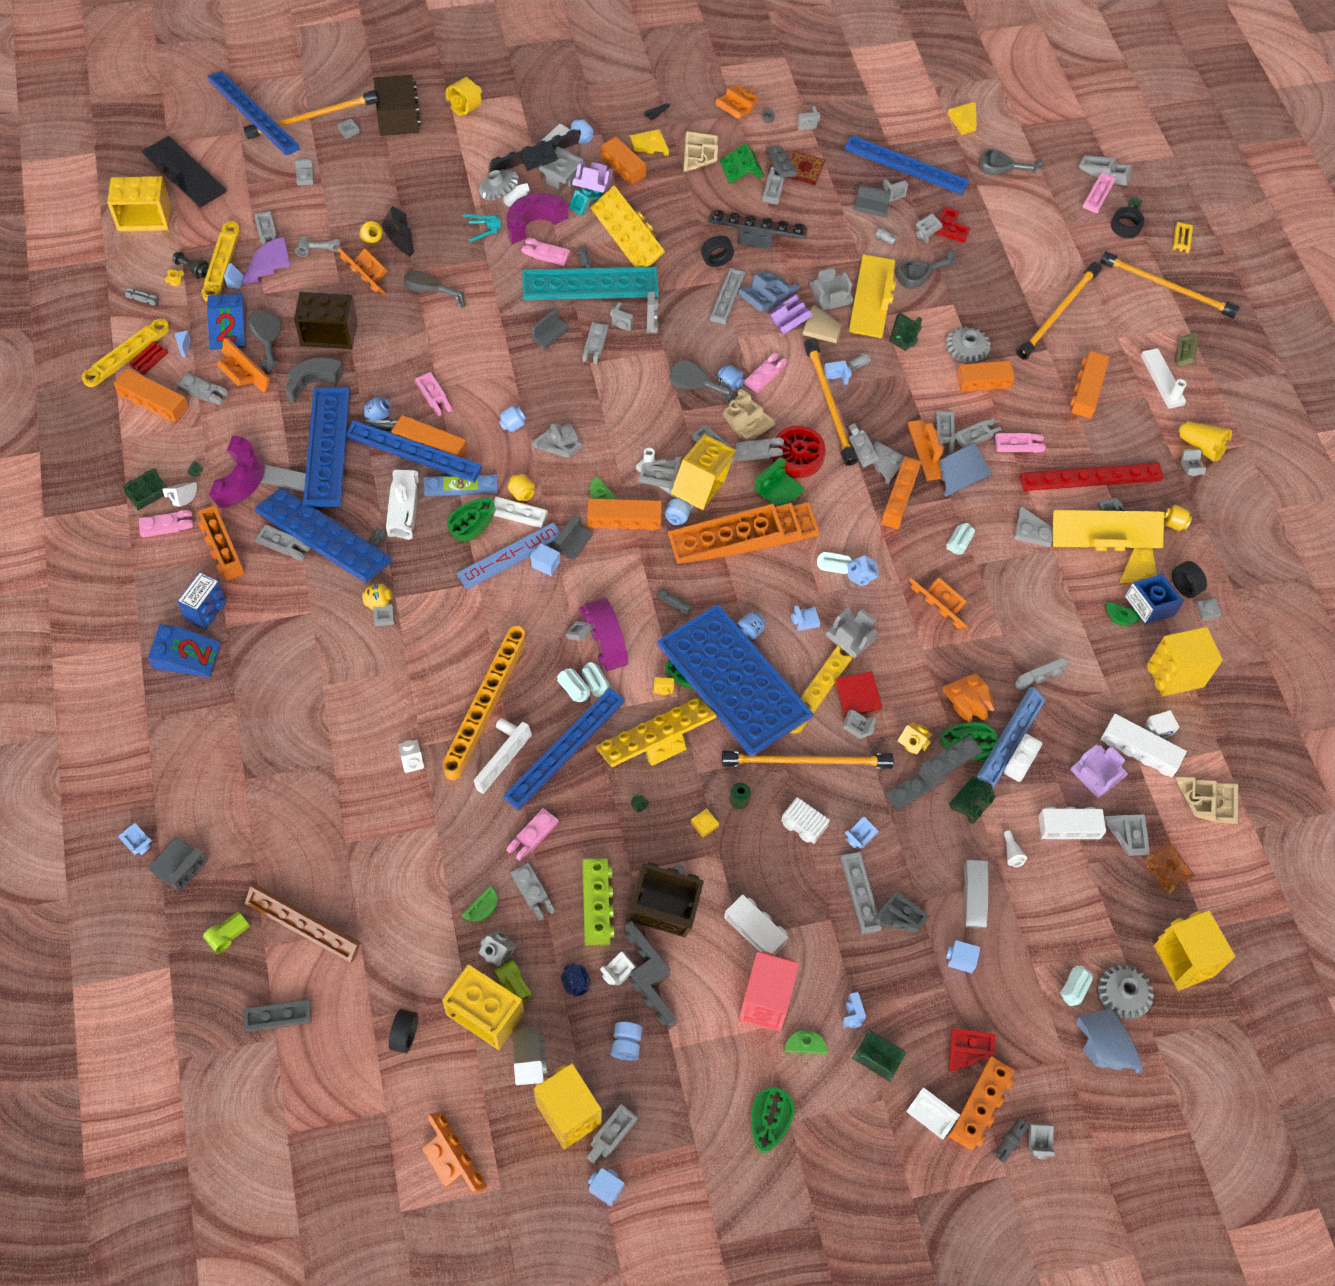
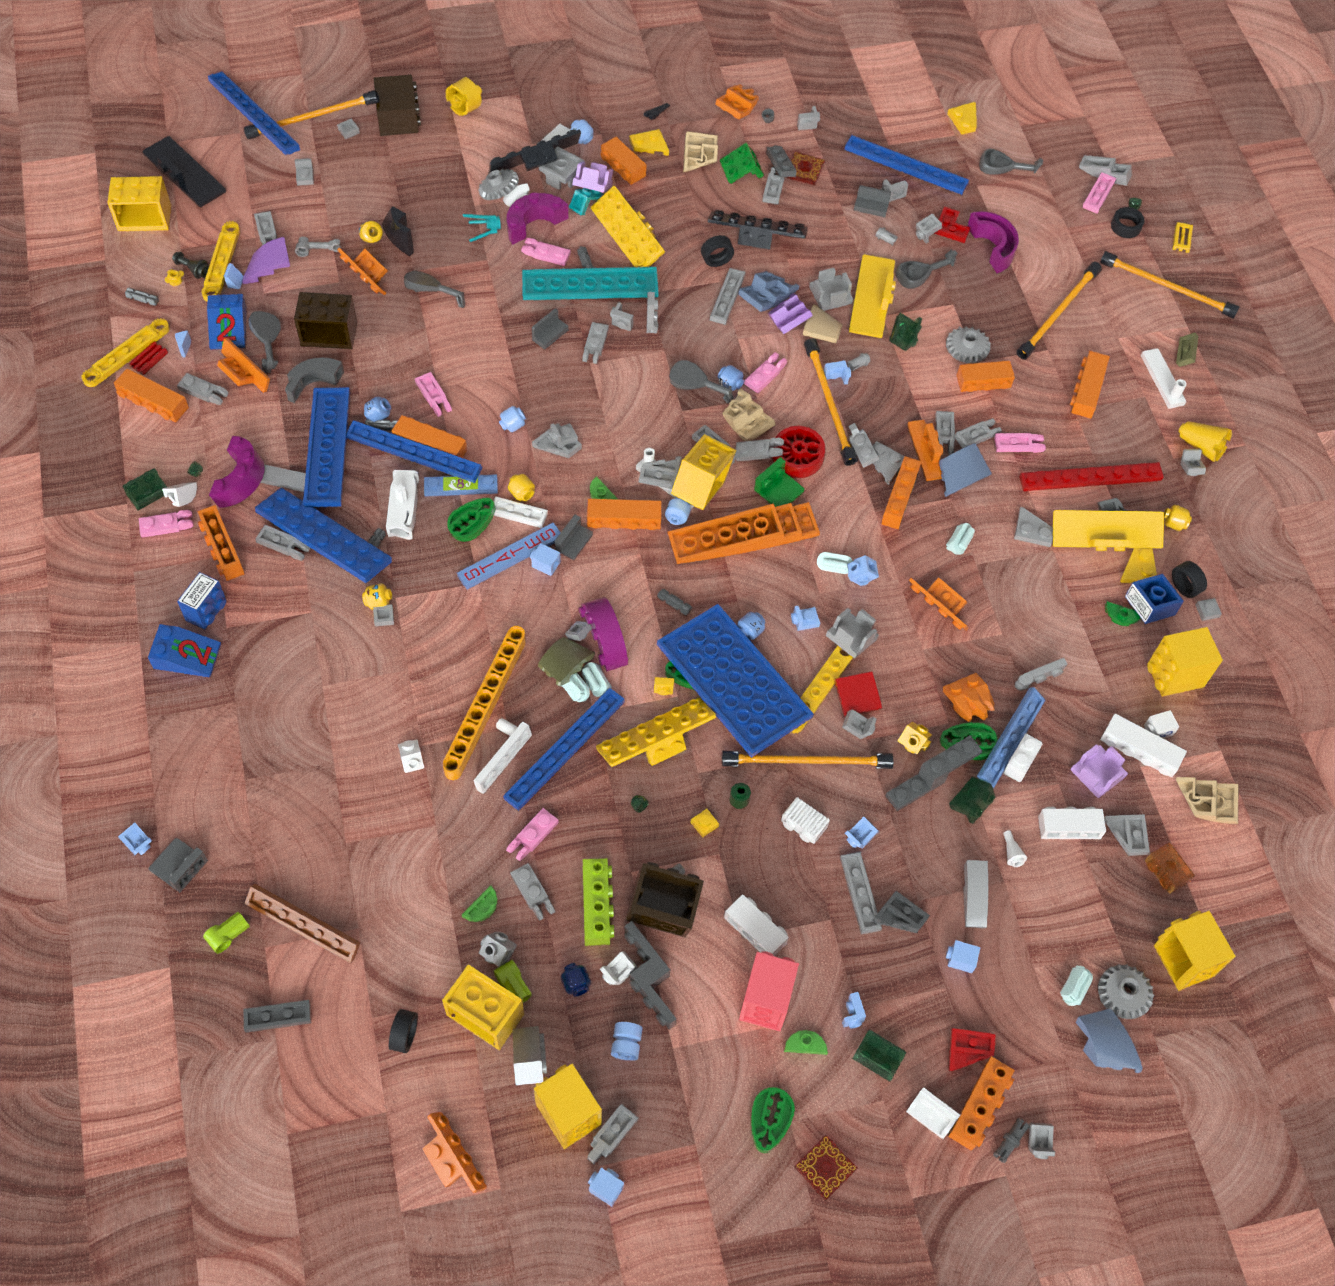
none -> olive slope [538,637,595,686]
none -> clear red plate [794,1135,858,1201]
none -> magenta brick [967,211,1019,273]

